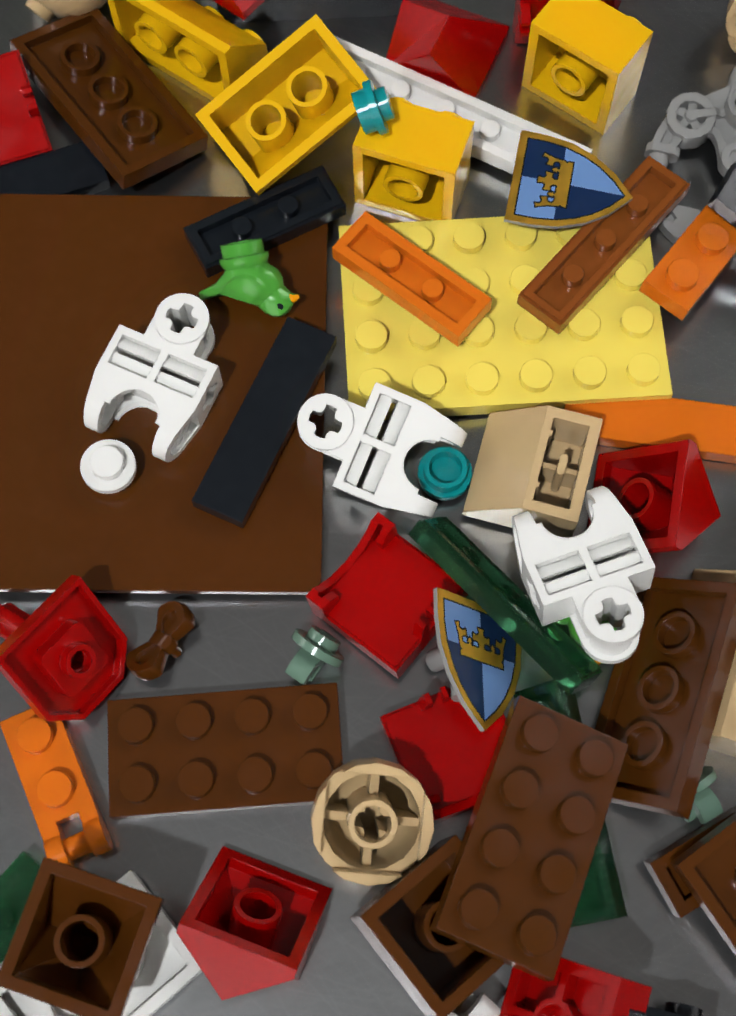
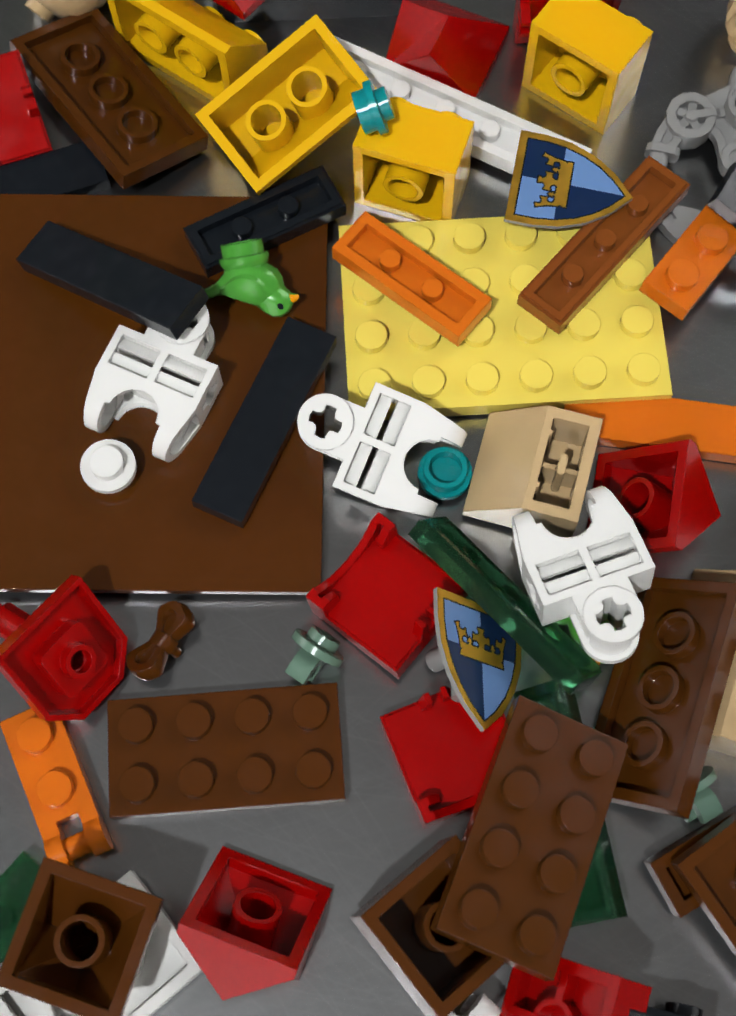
tan cylinder [310,757,434,886] -> none
none -> black tile [16,221,209,340]

